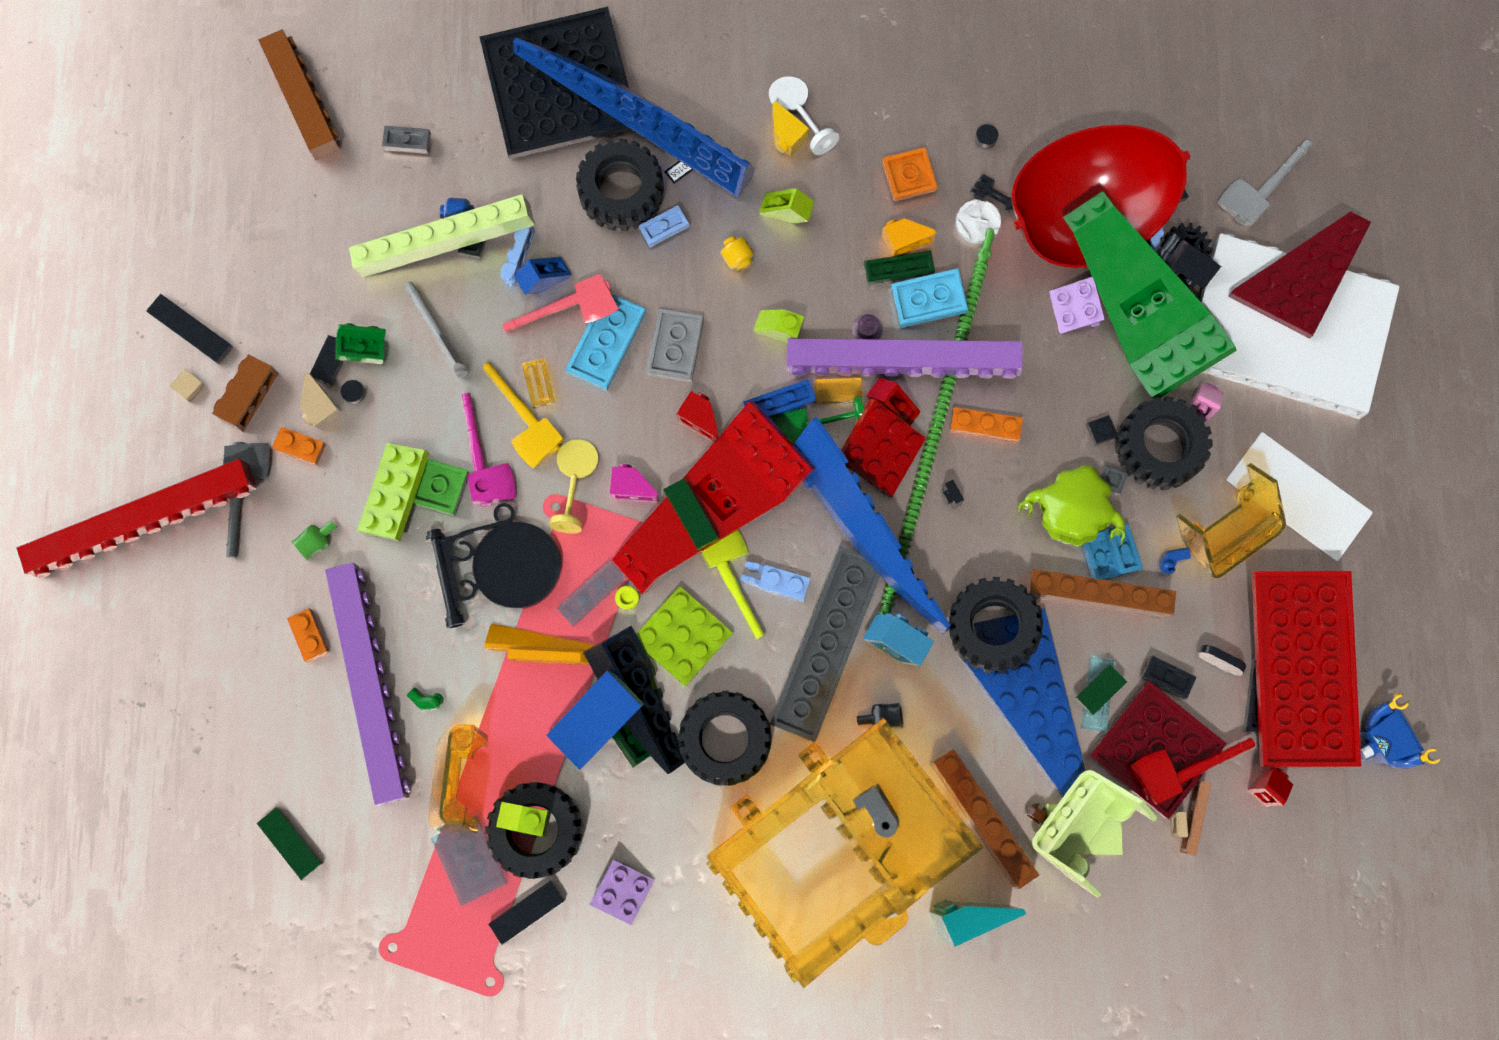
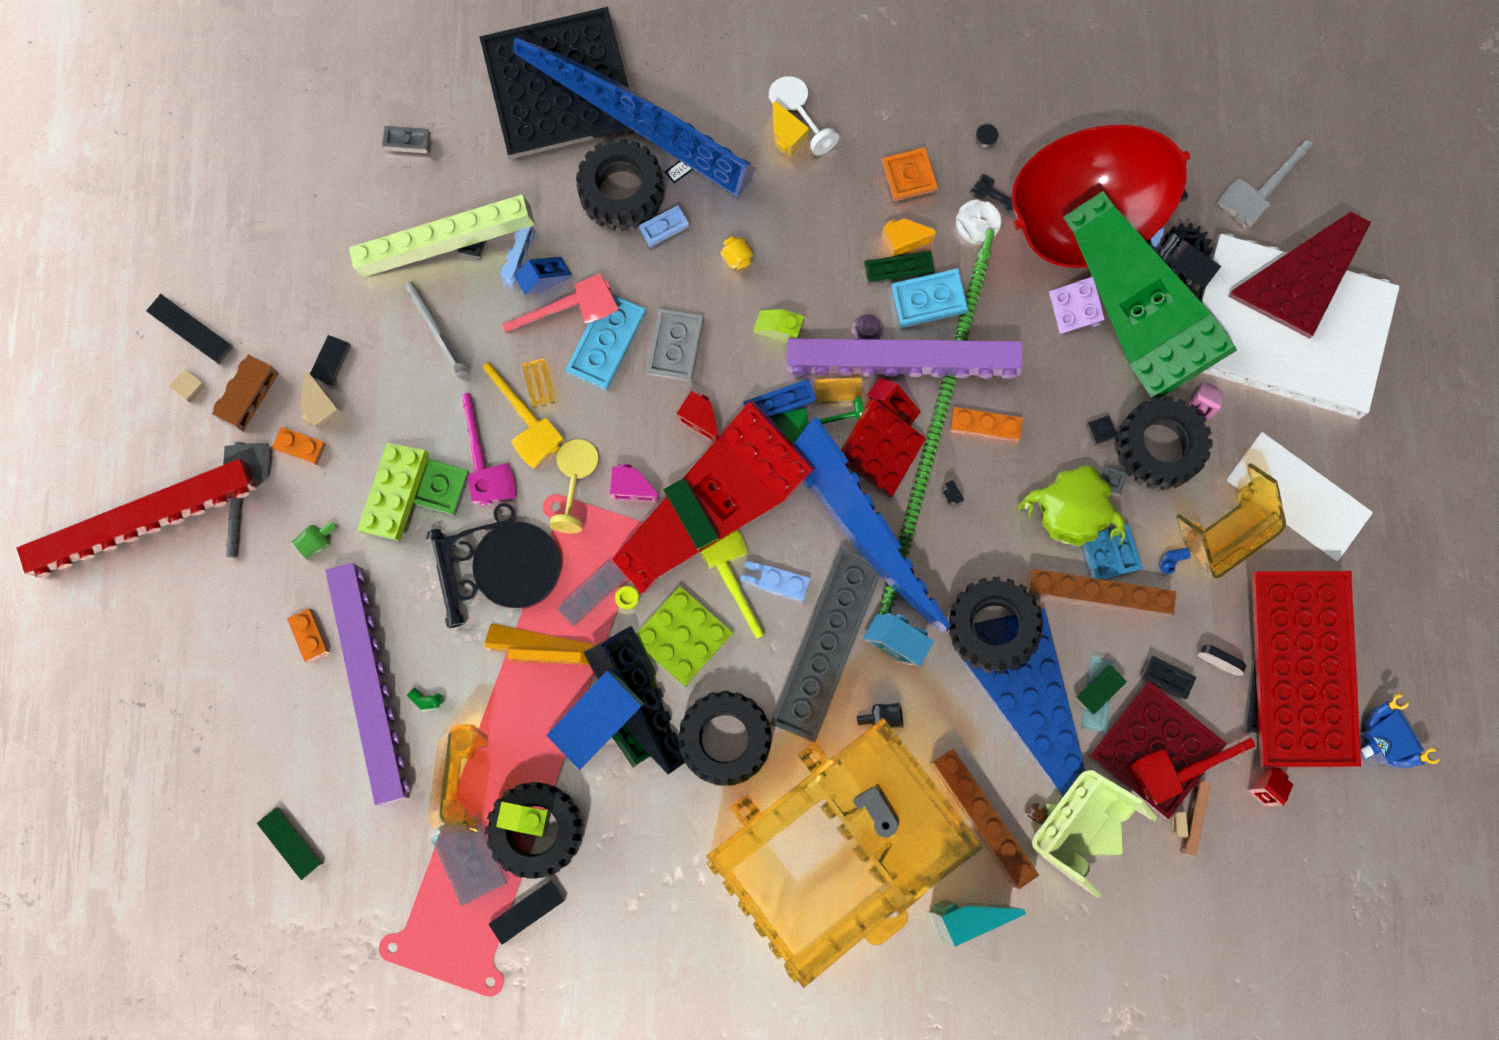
dark orange brick [258,29,340,160] -> none
green bracket [335,323,386,364] -> none
black tile [341,380,366,404] -> none
blue head [440,197,474,219] -> none
lavender hinge [589,859,654,925] -> none
lime slope [759,188,814,224] -> none

